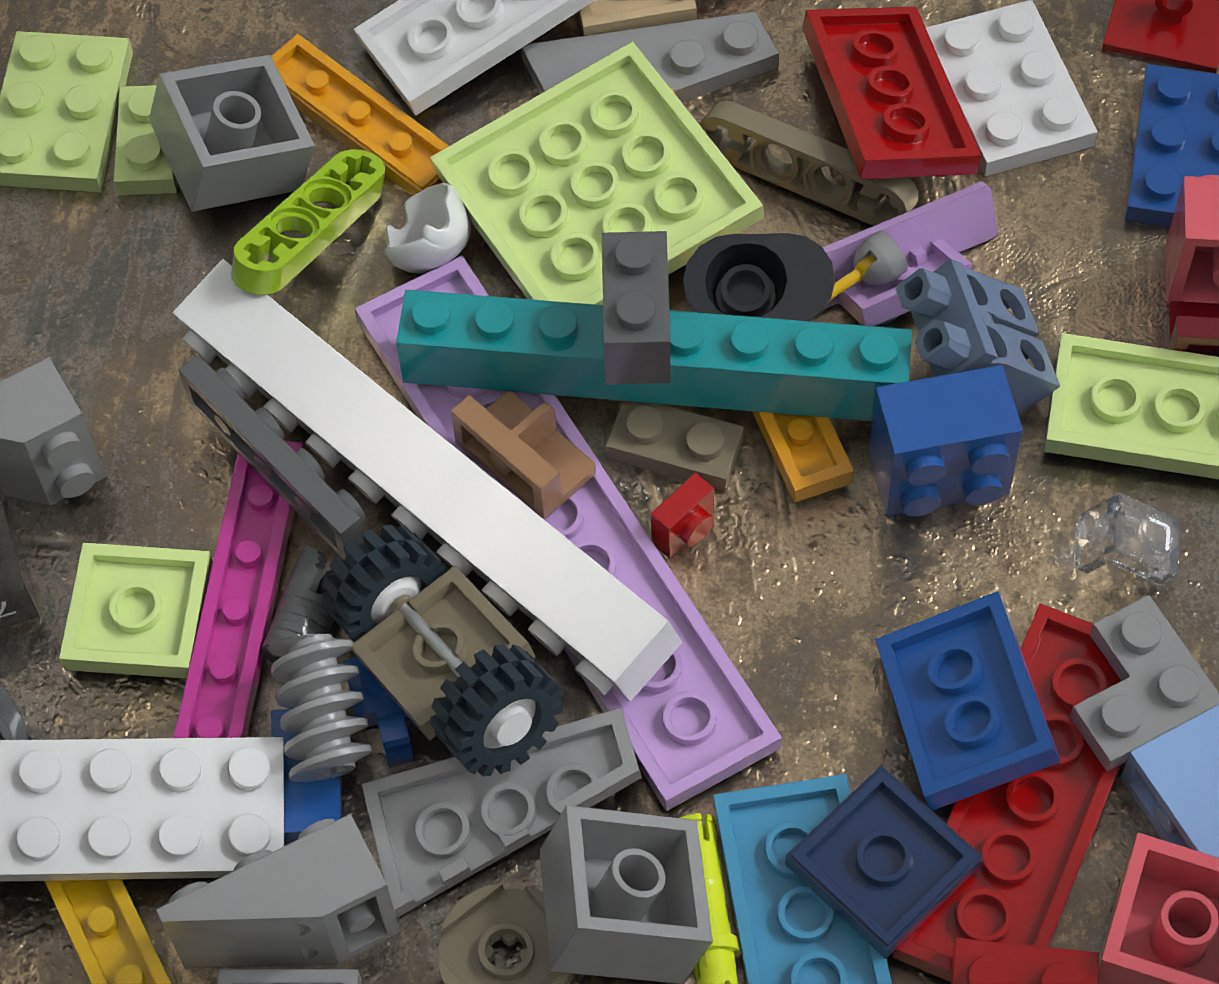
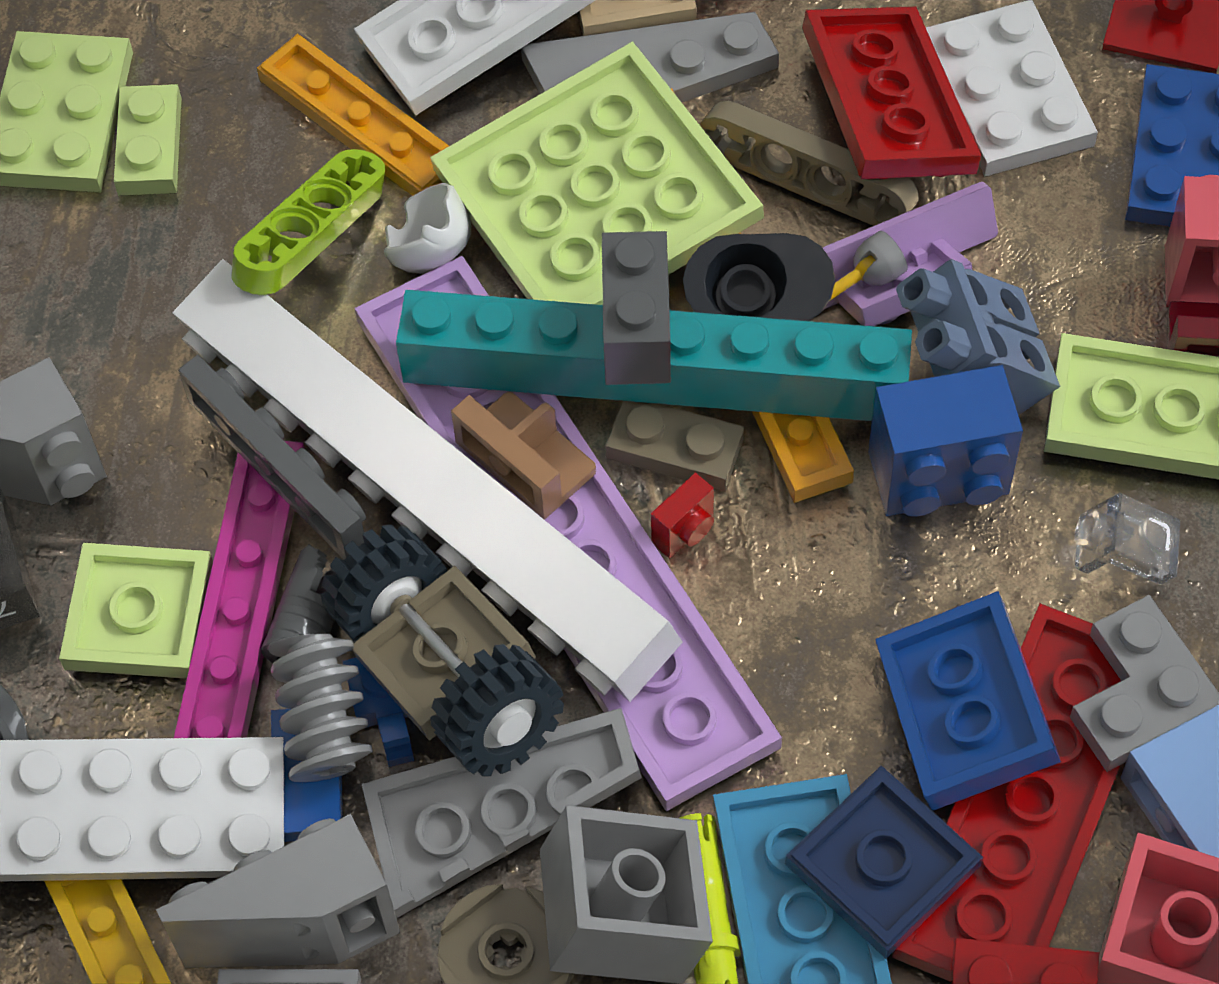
light grey brick [149,55,315,212] -> none

